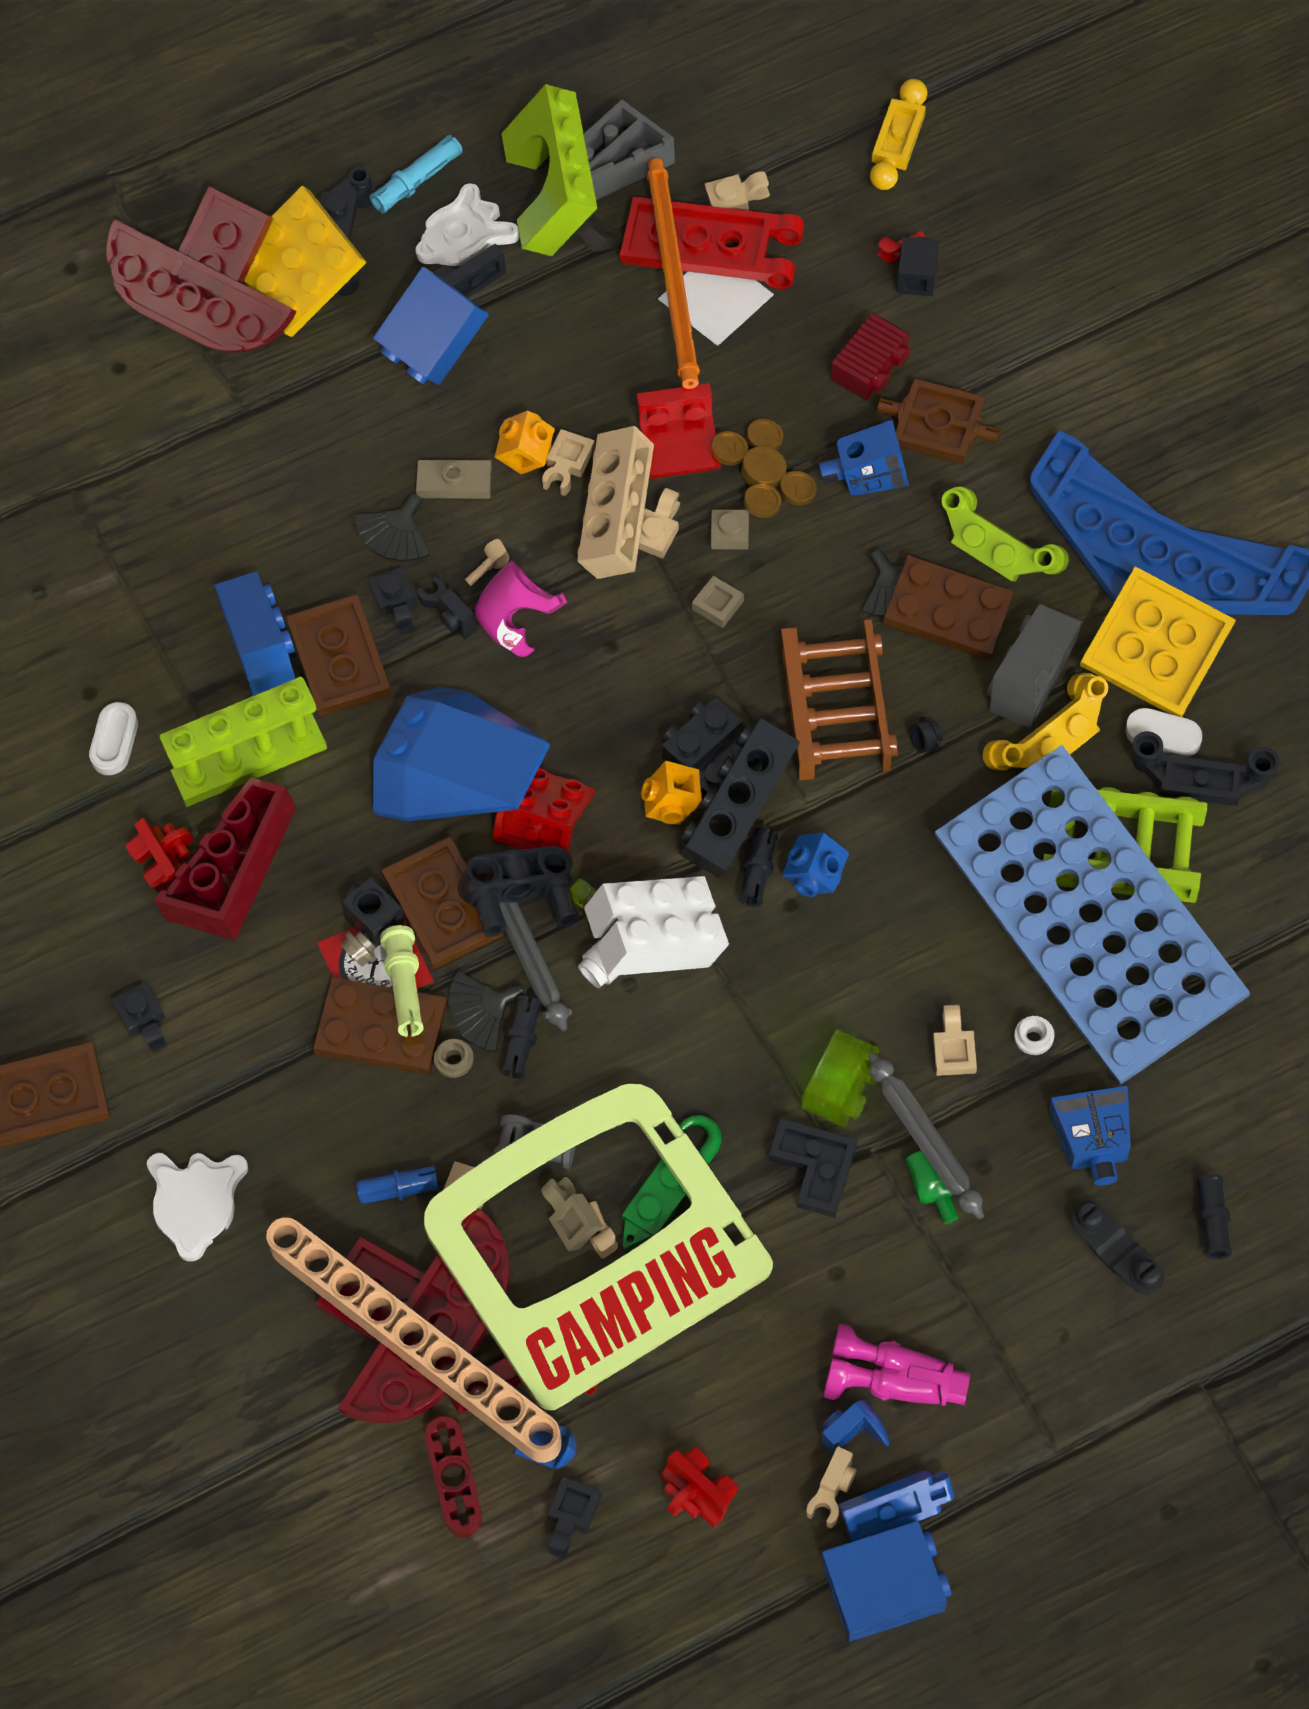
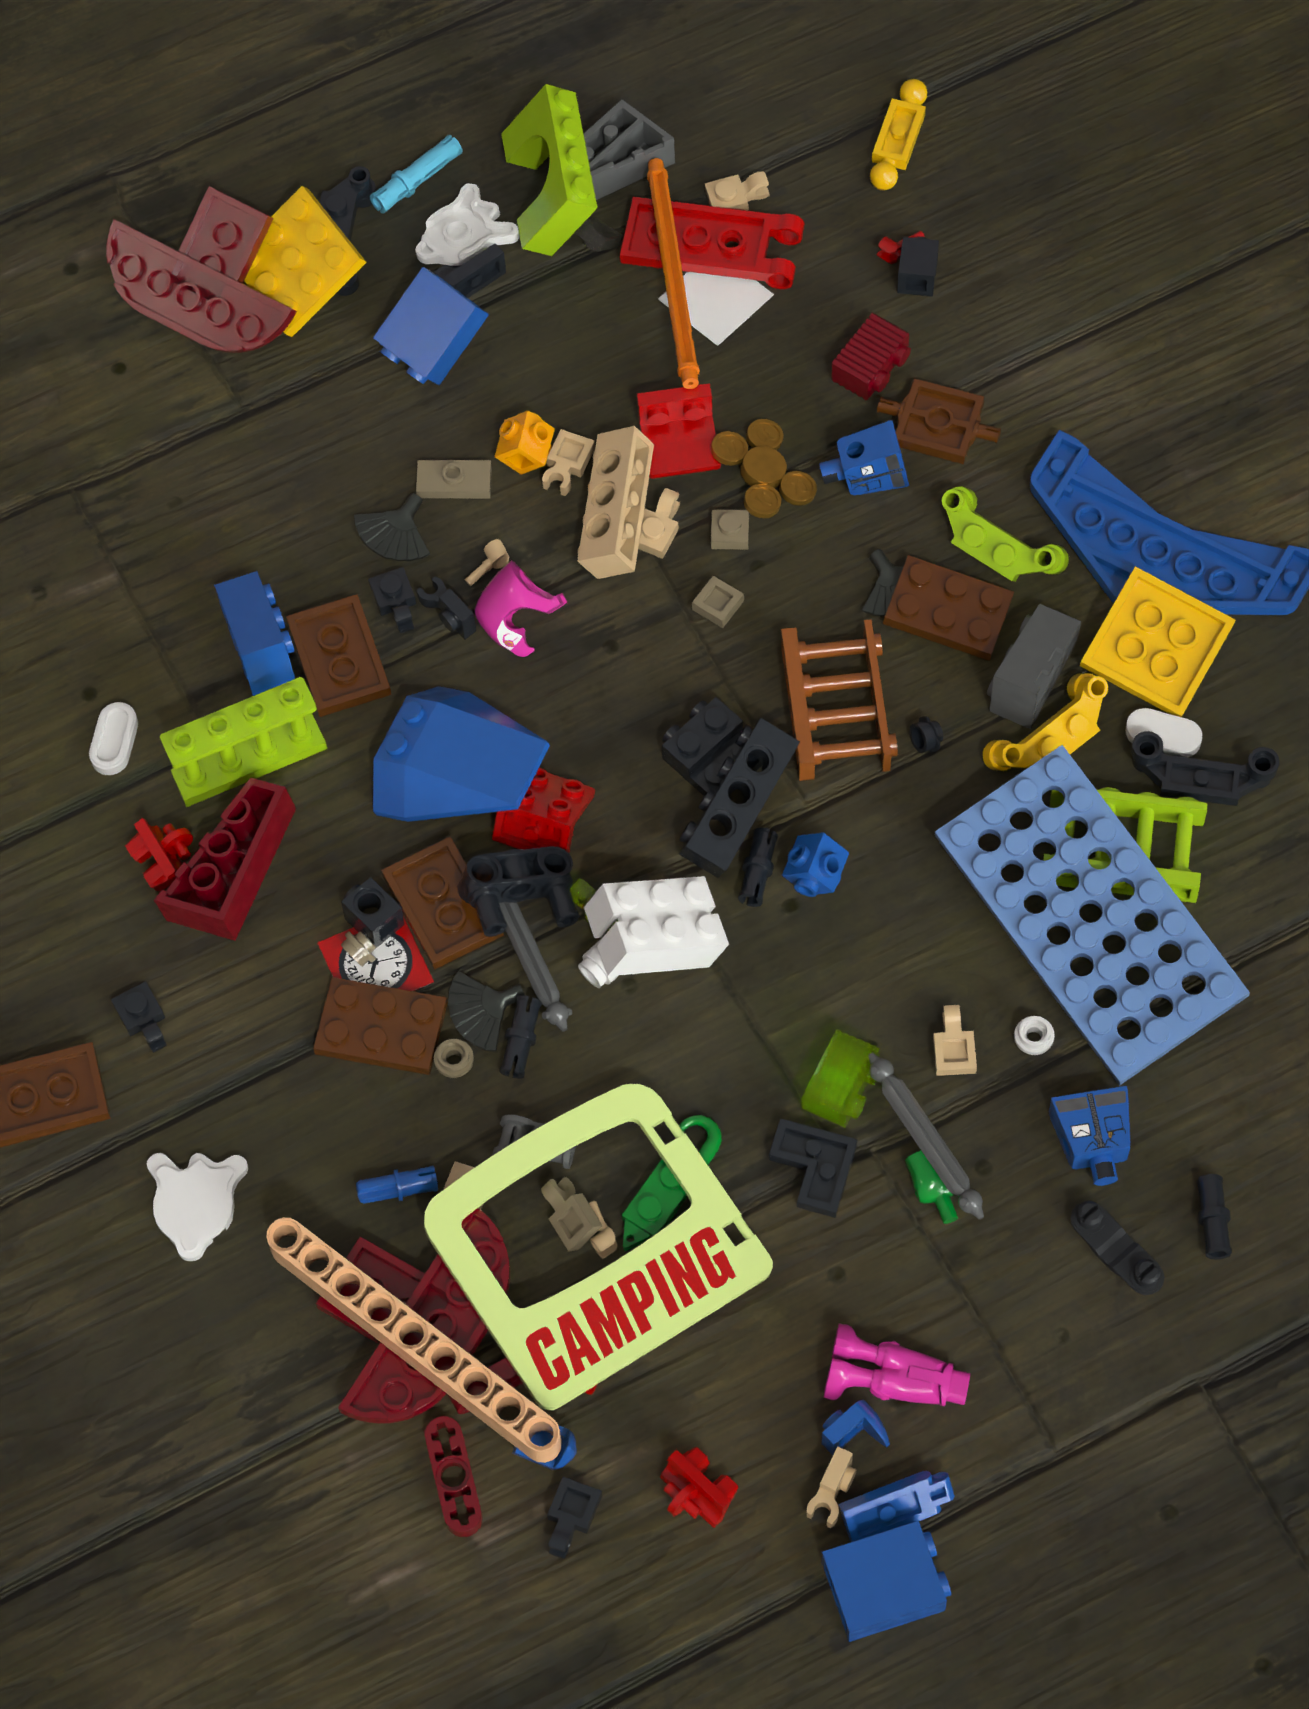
yellowish green pin [380,925,424,1037] -> none
light orange brick [641,761,702,825] -> none

